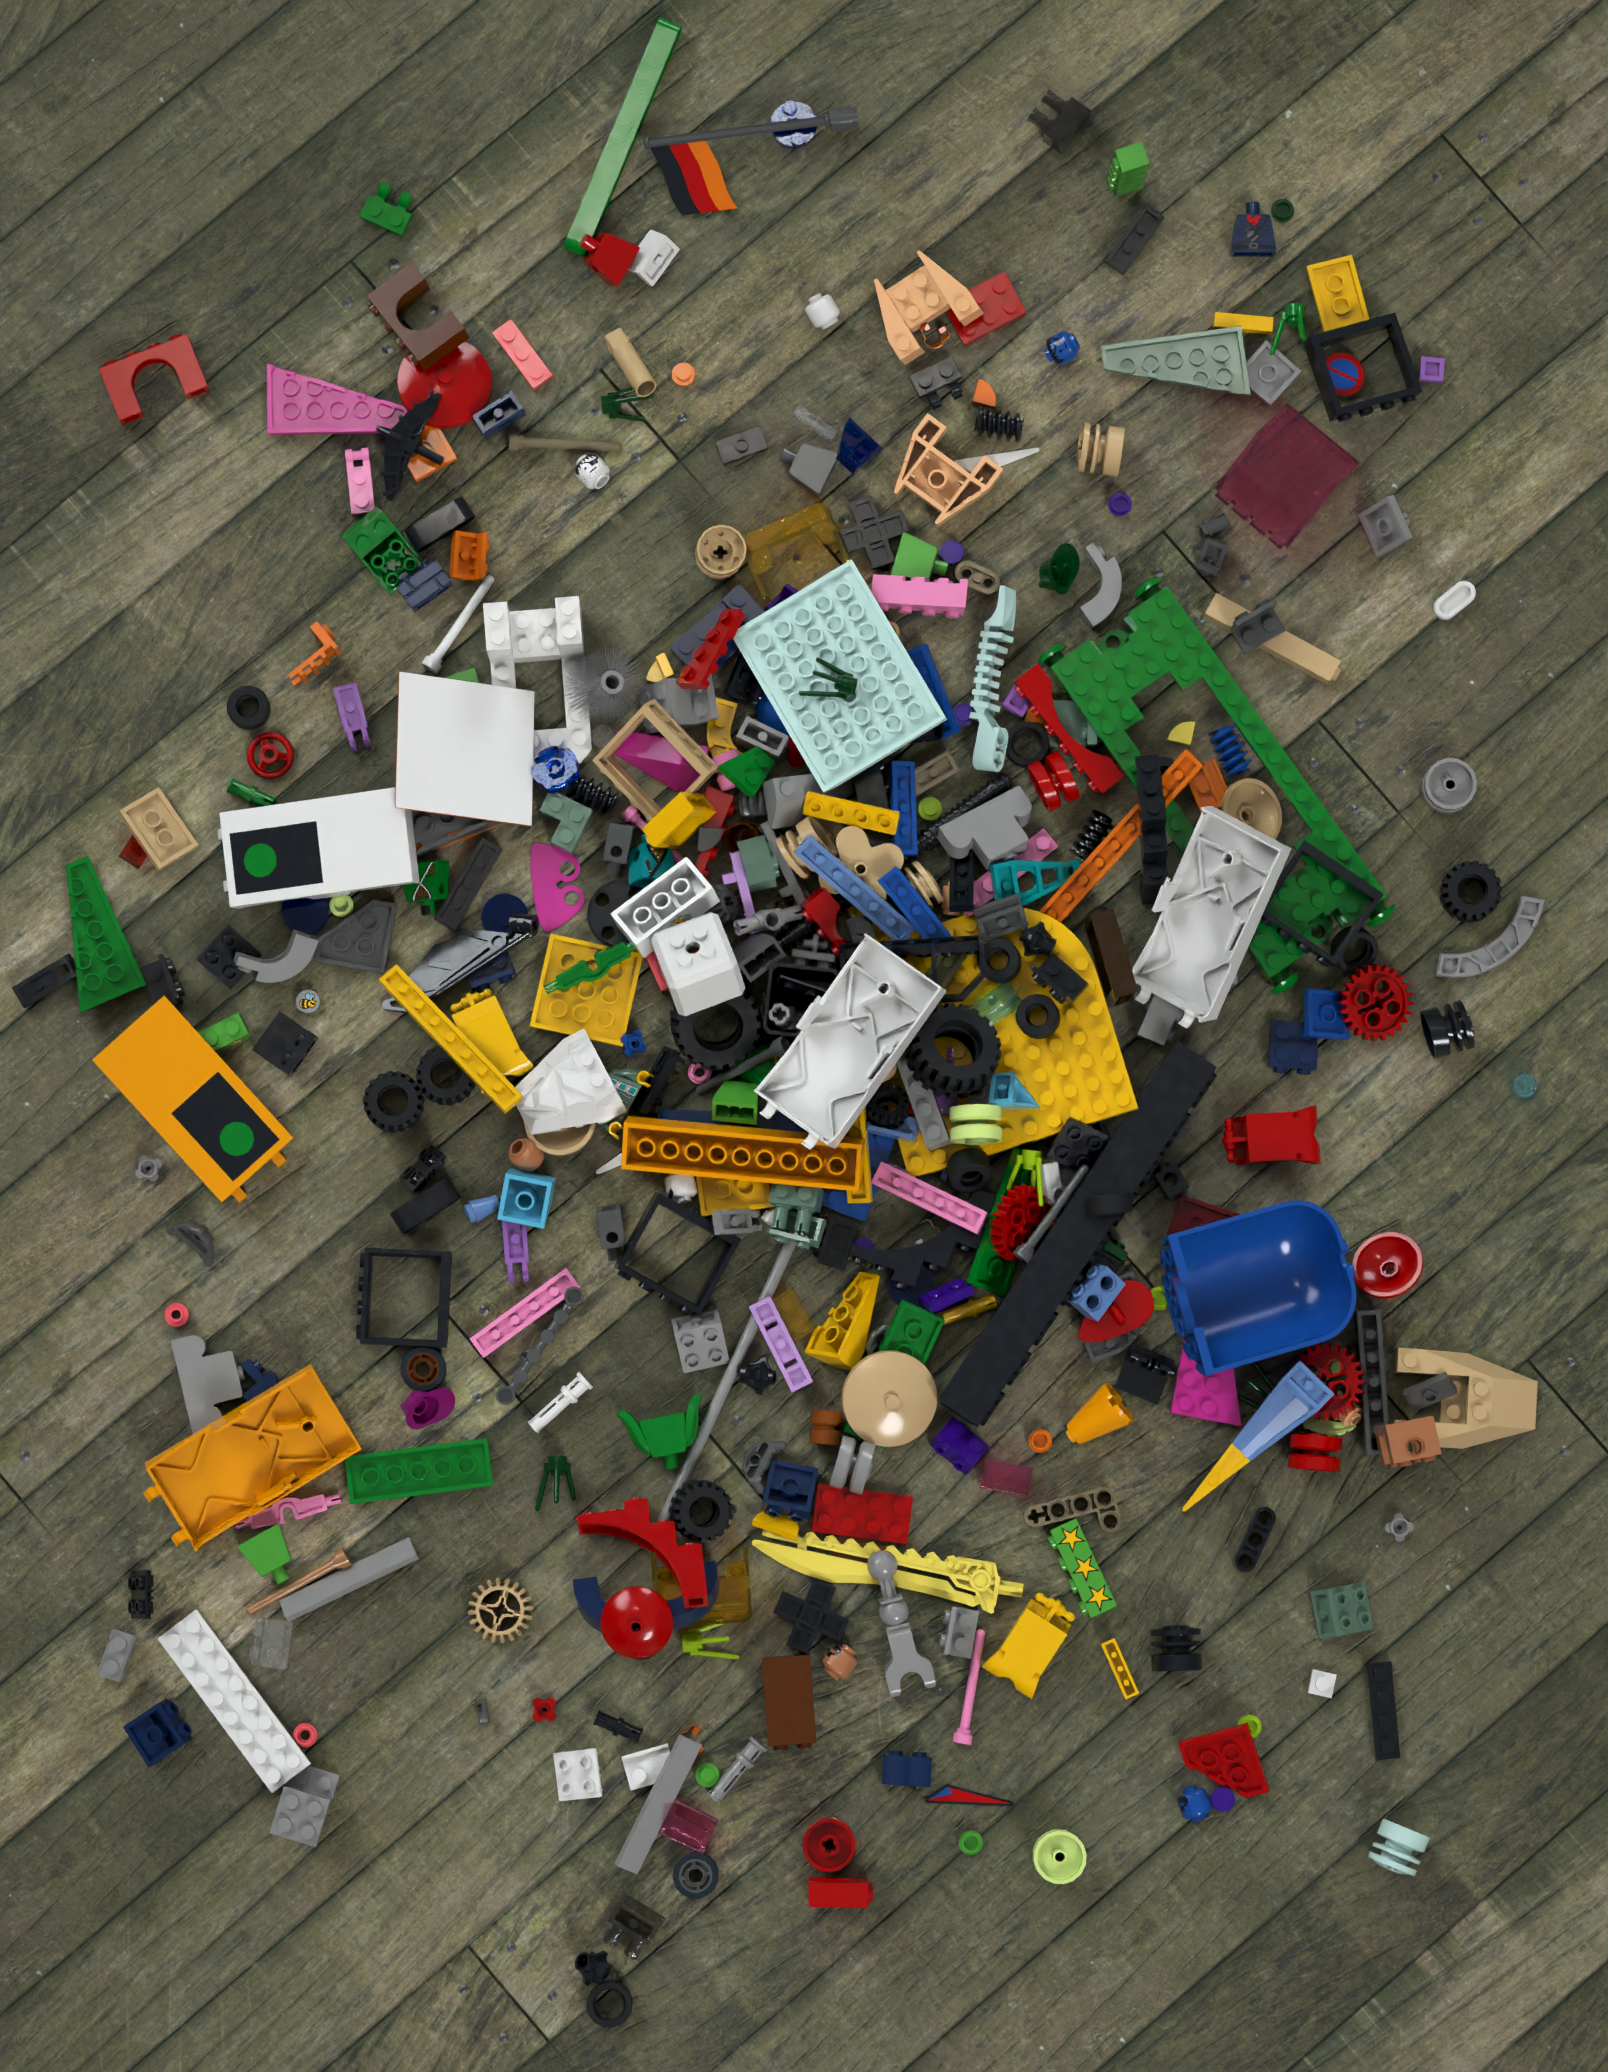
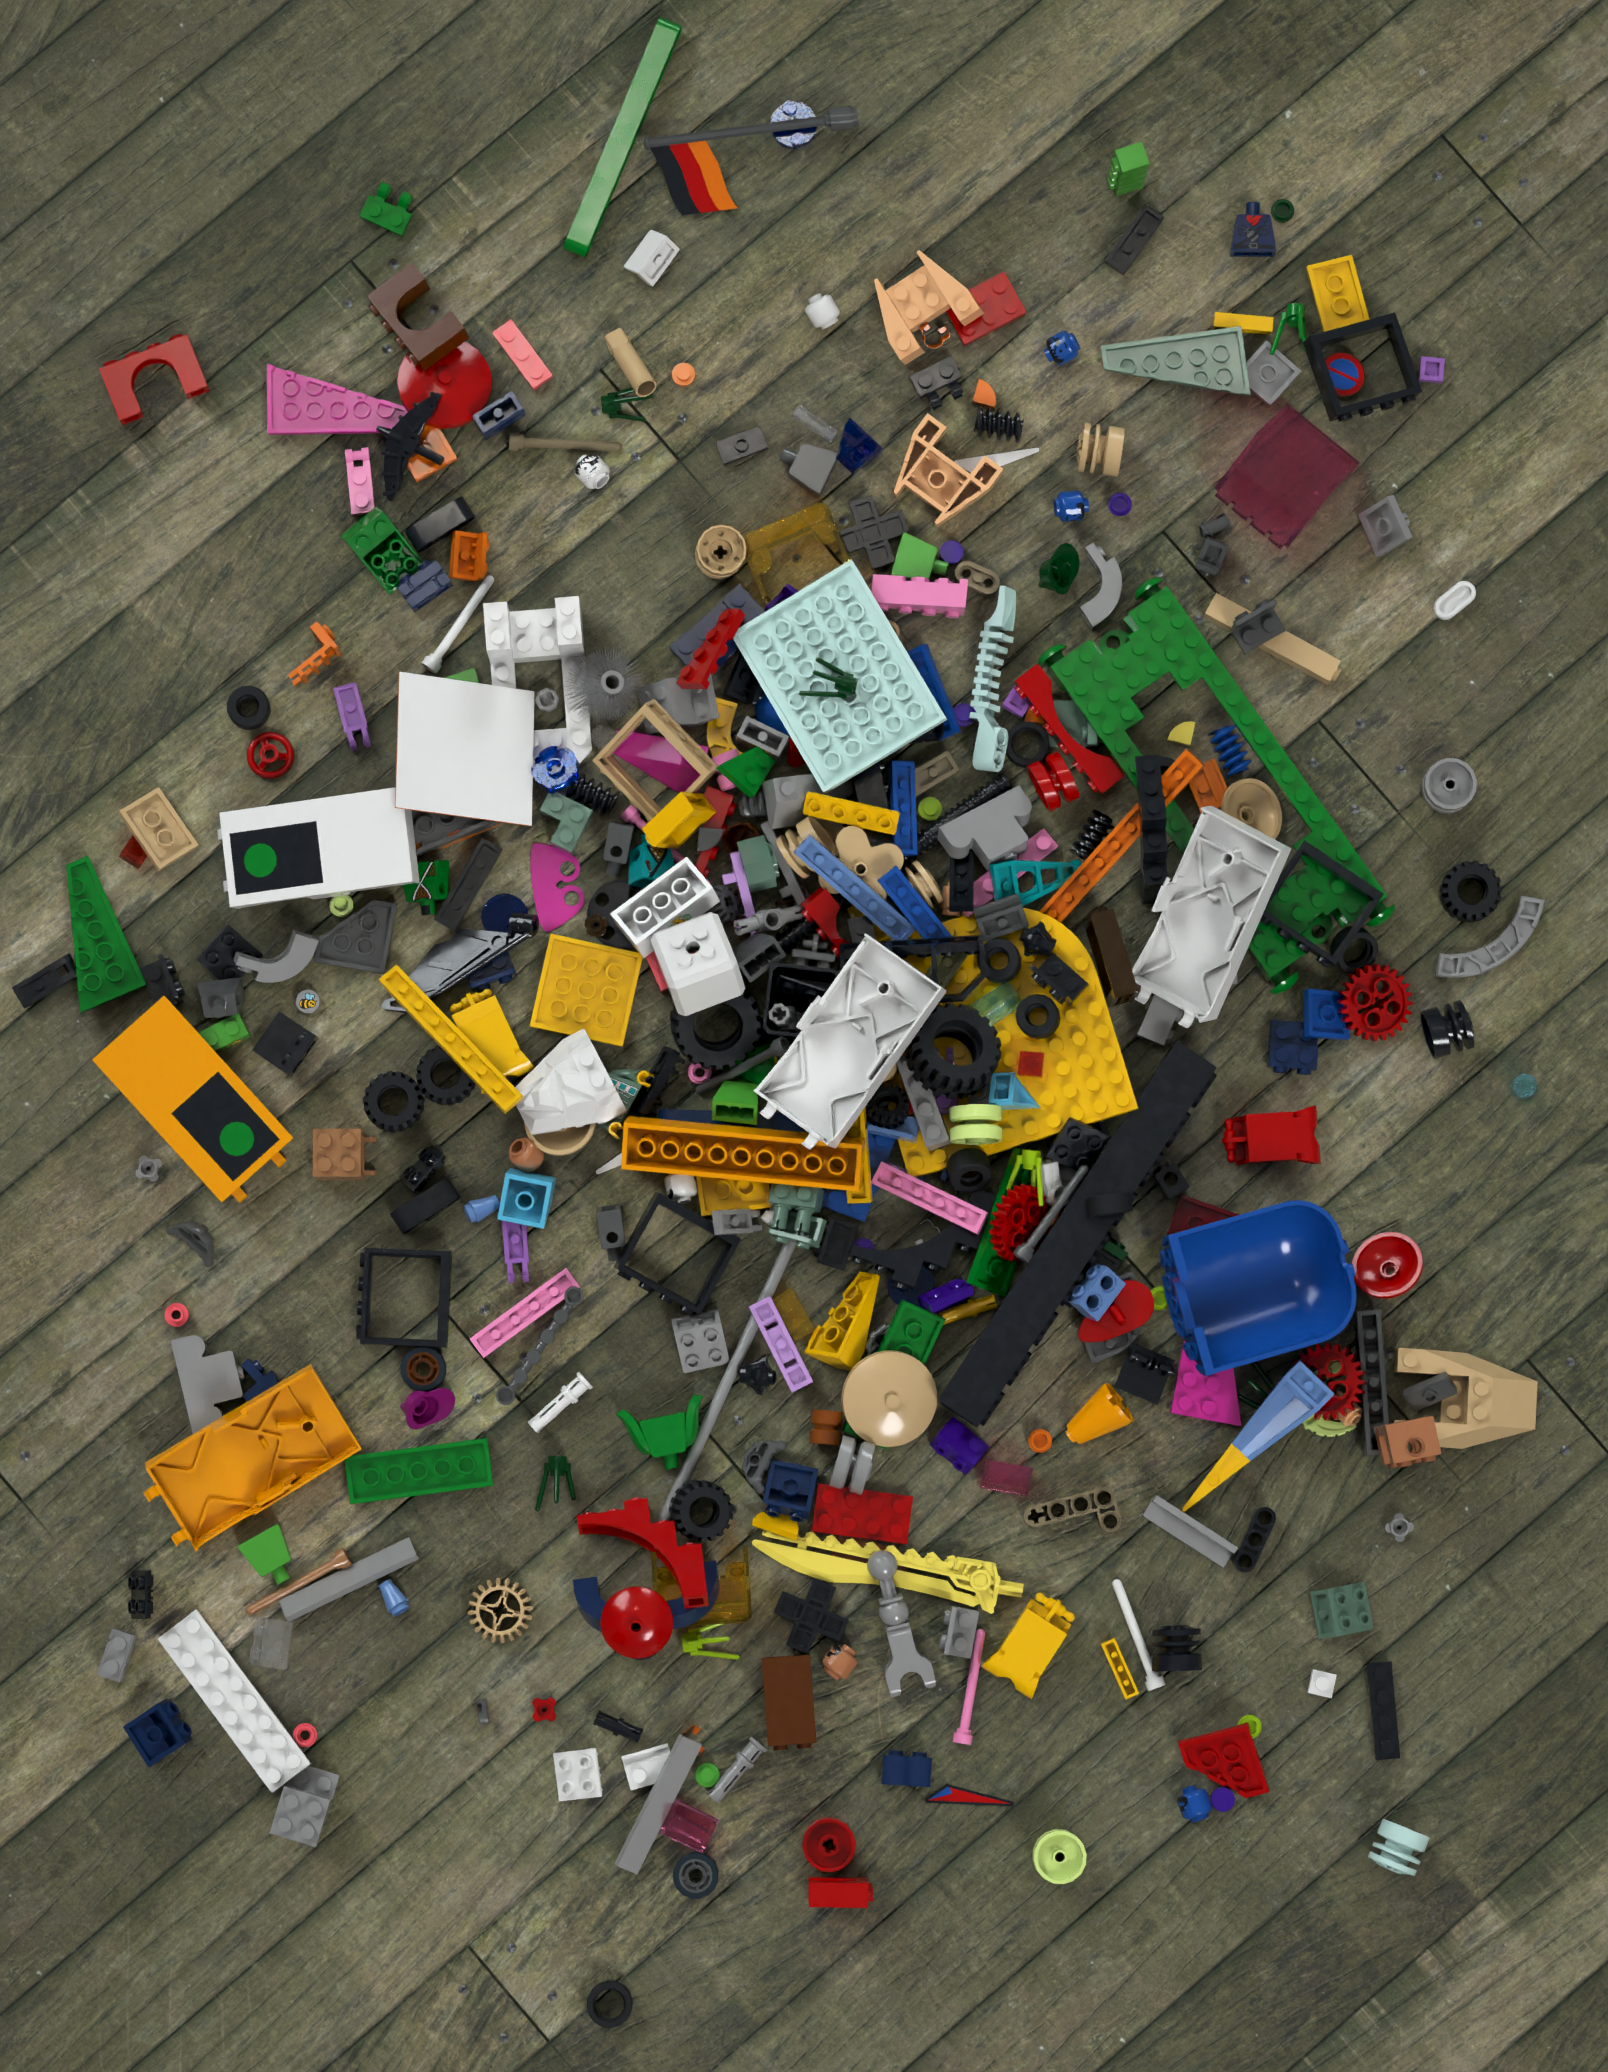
green pin [227,779,276,807] -> none
bright pink piece [235,1494,342,1530] -> none
clear blue tile [282,898,330,934] -> none
green piece [543,941,636,994] -> none
black rock [575,1951,611,1986] -> none
red torso [579,233,640,287] -> none
clear smoke brick [603,1893,666,1960] -> none
blue plate [620,1030,646,1057] -> none
yellow tile [646,653,675,683] -> none
bright green plate [959,1830,983,1855] -> none
clear smoke brick [1027,89,1091,155] -> none
bright green brick [1047,1518,1117,1618] -> none
red wheel [1287,1433,1343,1472] -> none
none -> dark grey torso [197,977,245,1018]
none -> medium nougat container [313,1129,377,1181]
none -> medium blue cone [378,1579,410,1617]
none -> light grey tile [535,688,559,712]
none -> dark brown plate [584,913,608,936]
none -> clear red plate [1018,1051,1045,1078]
none -> blue head [1054,491,1089,522]
none -> white piece [1112,1579,1166,1691]
none -> light grey fence [1142,1495,1238,1568]

